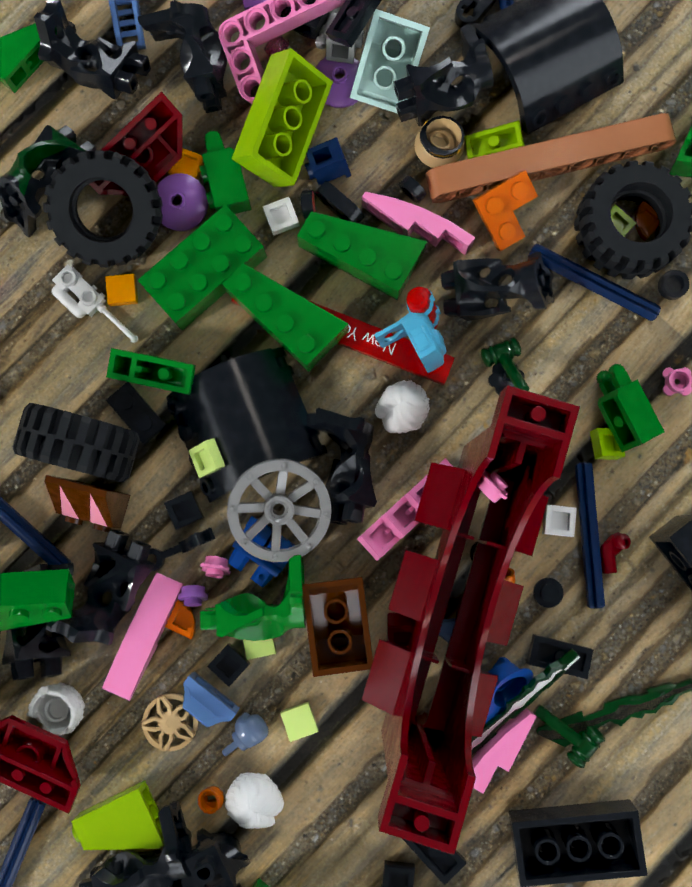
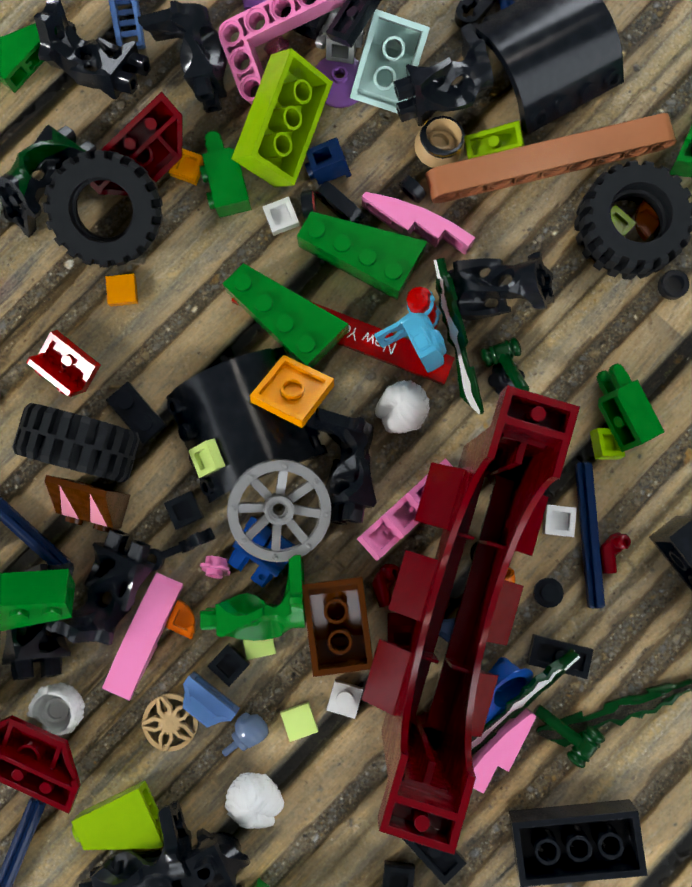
white piece [52,264,138,343] -> none
green slope [106,348,196,395] -> none
green brick [138,204,267,330] -> none
medium lavender dish [157,173,208,231] -> none
medium lavender plate [178,585,208,607] -> none
orange hinge [198,786,225,814] -> none
orange plate [472,170,538,251] -> none
bright pink plate [477,470,508,503] -> none
dark blue axle [528,244,661,321] -> none
bright pink plate [662,367,692,396] -> none
none -> red bracket [26,330,101,397]
none -> light orange plate [250,355,334,428]
none -> white plate [326,679,363,719]
none -> dark red arm [372,564,399,608]
none -> dark green sword [433,258,484,414]

